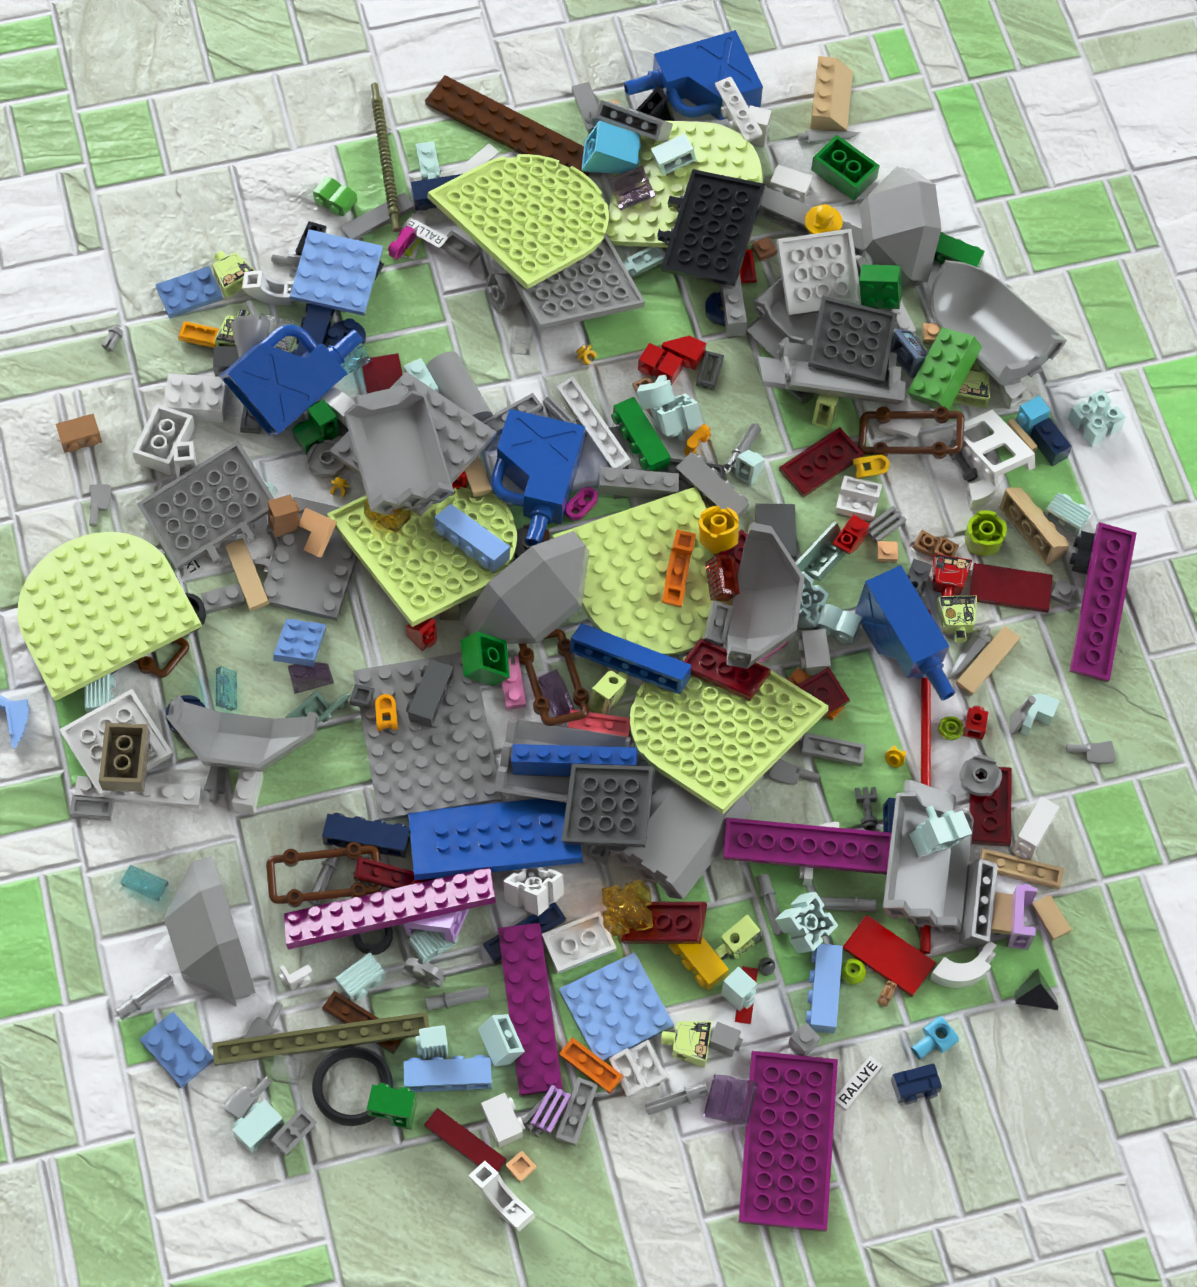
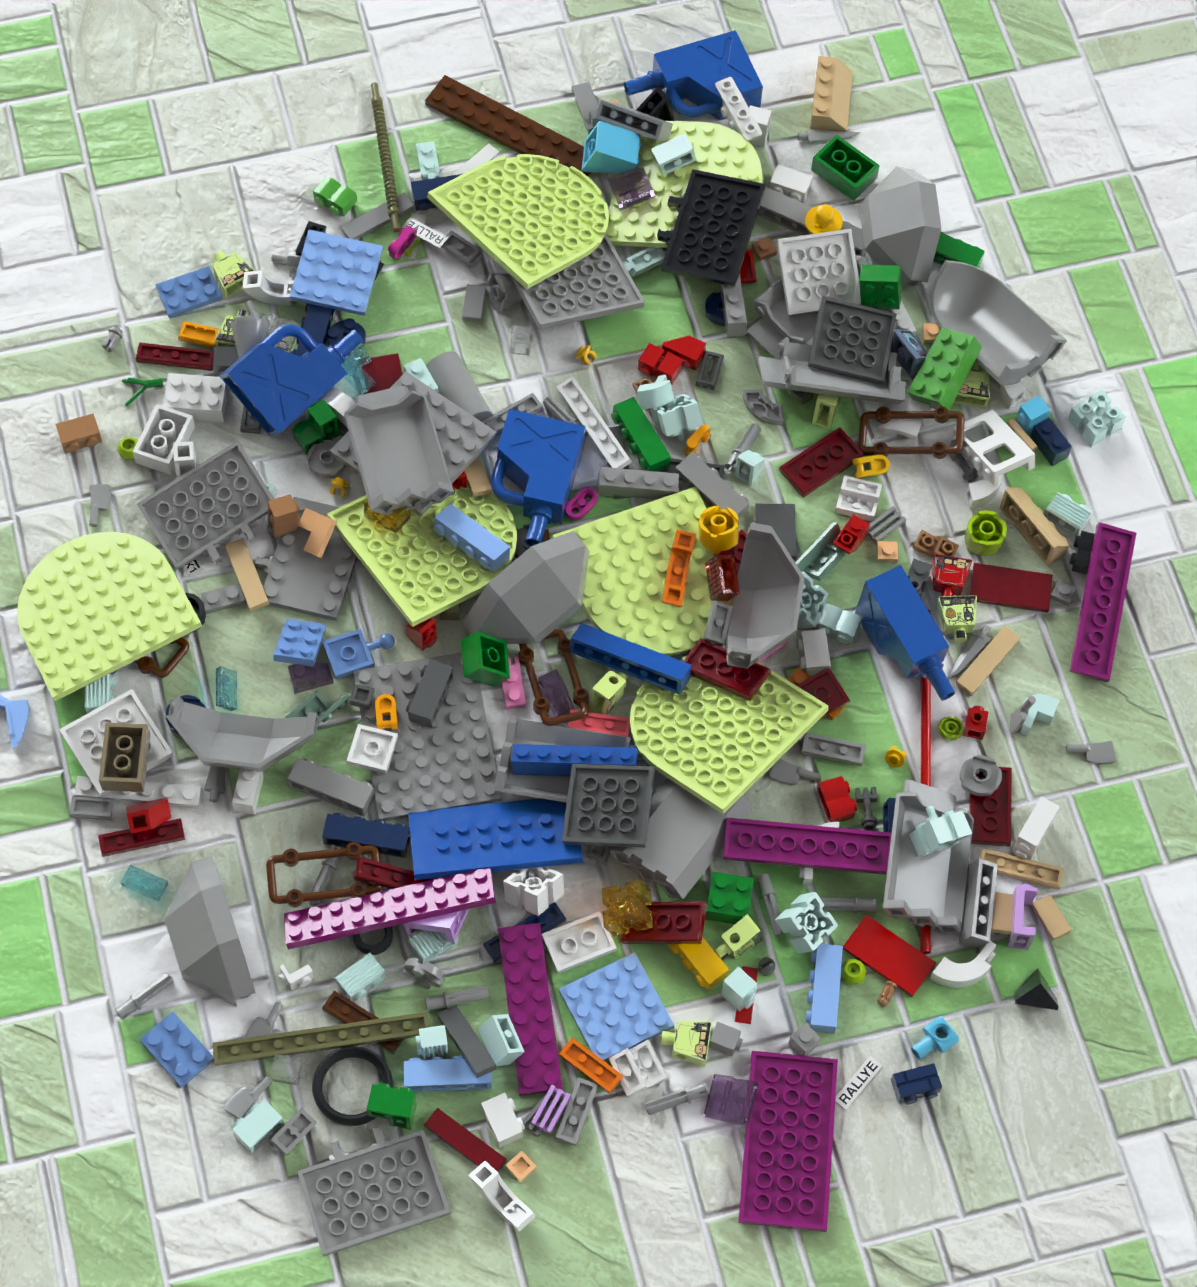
none -> dark red tile [98,818,185,857]
none -> lime plate [117,437,138,460]
none -> green plant [122,377,163,406]
none -> red slope [126,798,172,834]
none -> dark red tile [136,342,214,371]
none -> light grey brick [287,758,374,816]
none -> light grey hinge [297,1127,451,1257]
none -> medium blue plate [322,629,395,679]
none -> clear light blue plate [341,355,376,395]
none -> white plate [346,724,398,774]
none -> dark grey tile [437,1005,497,1078]
none -> light grey tile [462,284,486,322]
none -> green brick [705,872,754,924]
none -> light grey tile [742,389,784,426]
none -> red brick [817,776,857,822]

